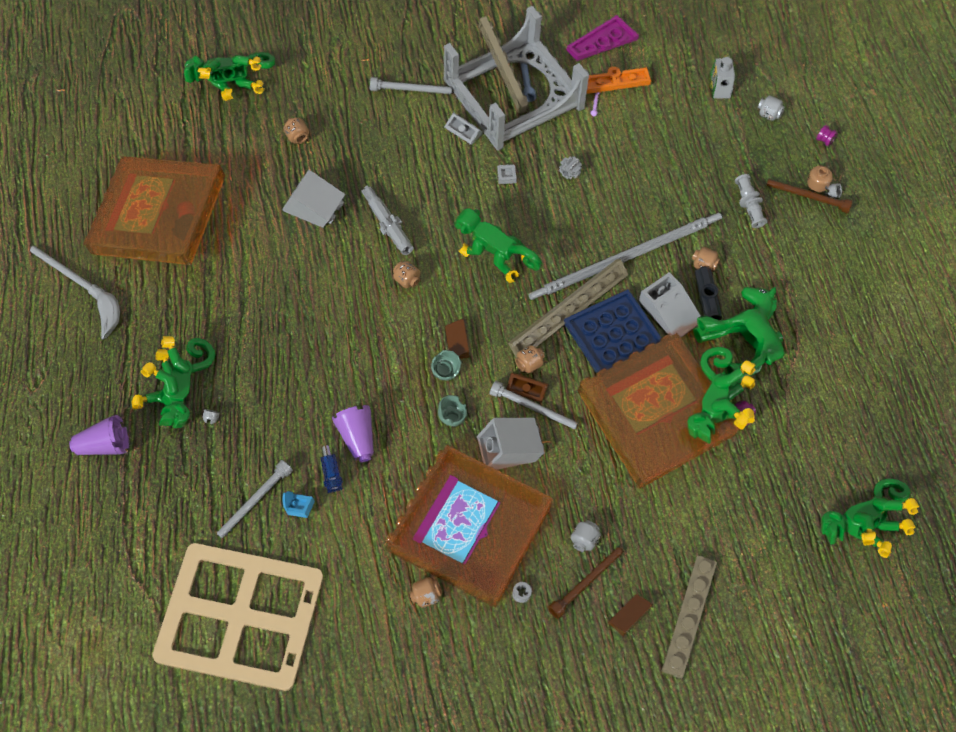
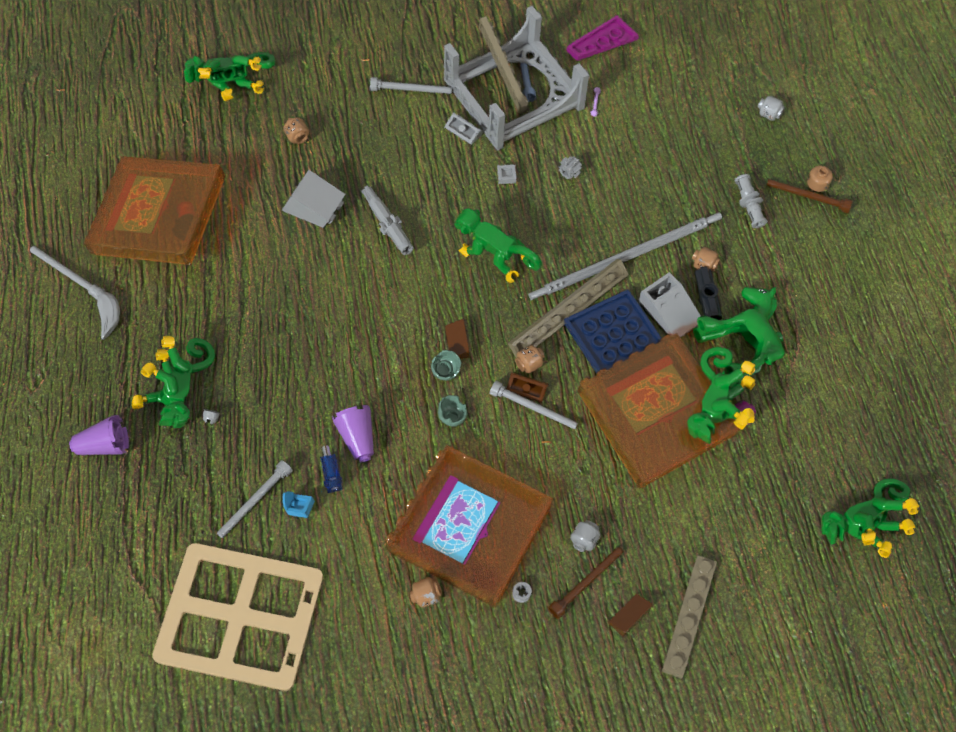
medium nougat head [393,261,420,288] -> none
light grey slope [477,418,544,472] -> none
orange hinge [586,67,651,94] -> none
light grey torso [710,57,735,98] -> none
magenta wheel [816,125,838,147] -> none
light grey hinge [827,183,842,198] -> none

